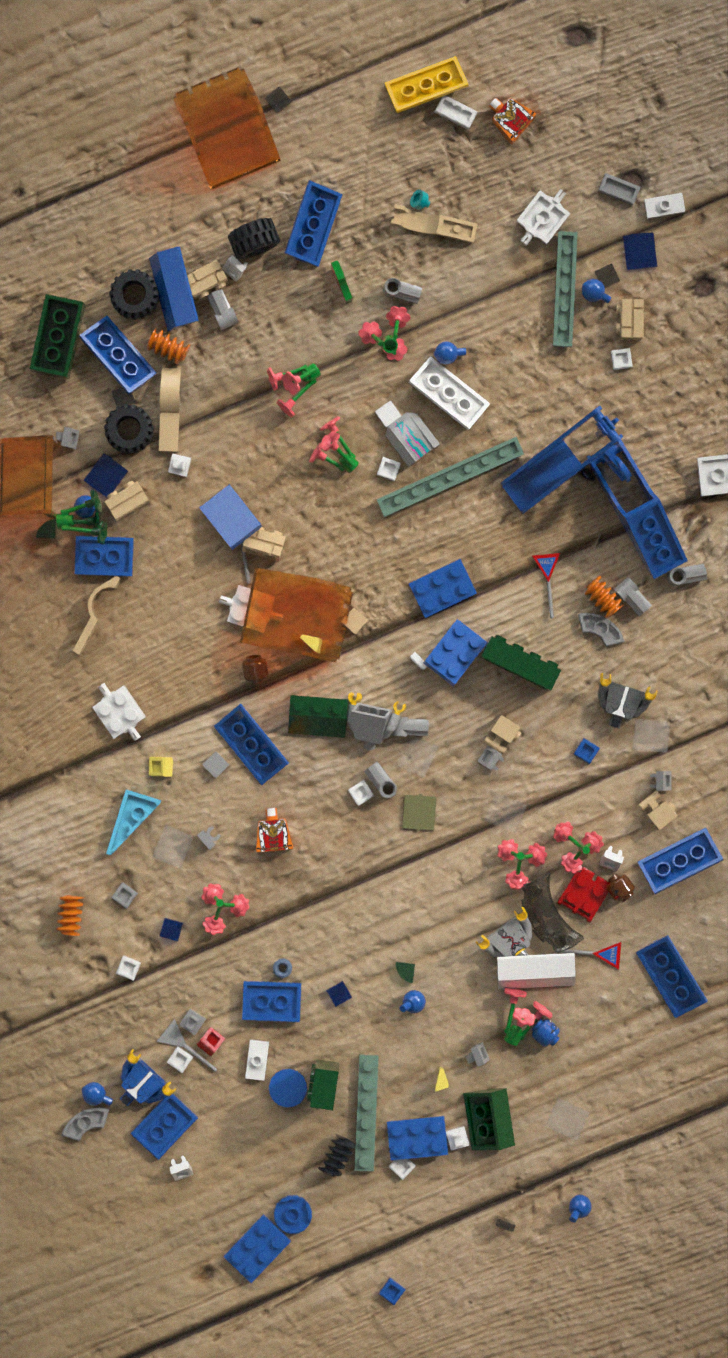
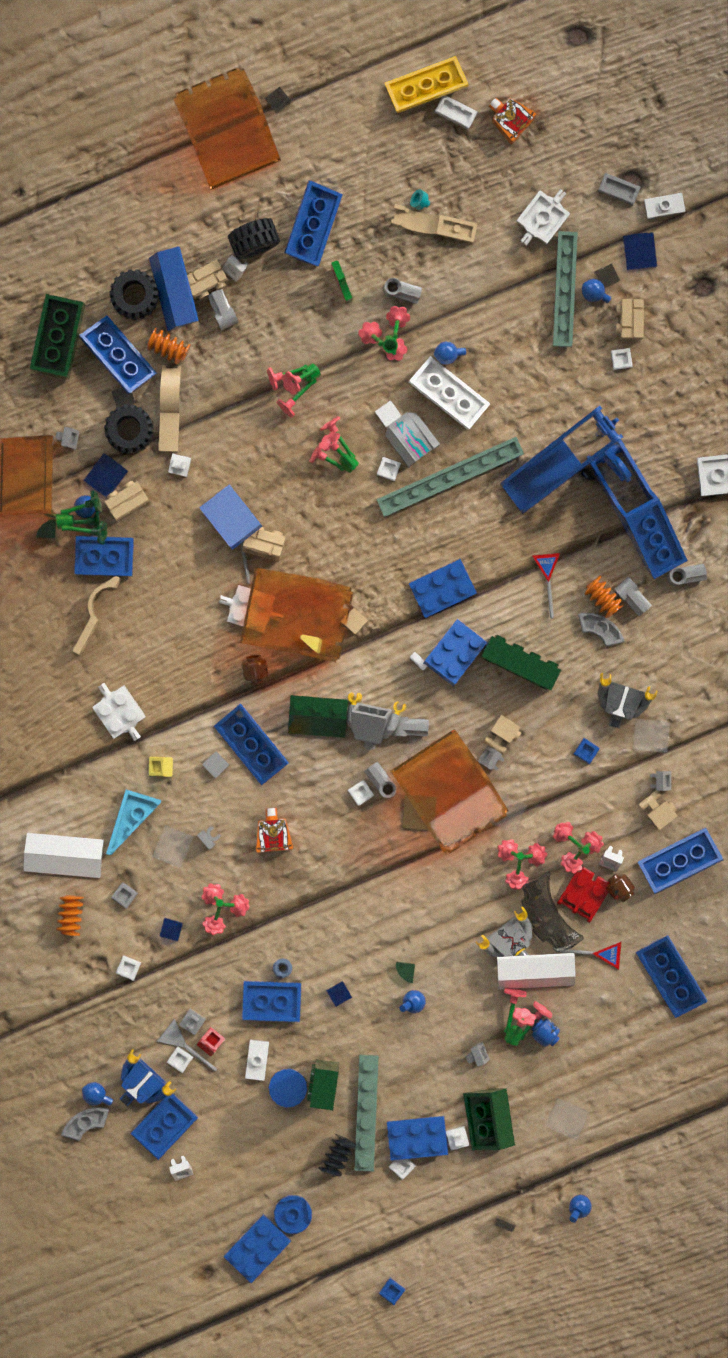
light yellow slope [435,1067,449,1092] -> none
none -> white slope [24,833,104,878]
none -> clear orange windscreen [391,729,509,854]

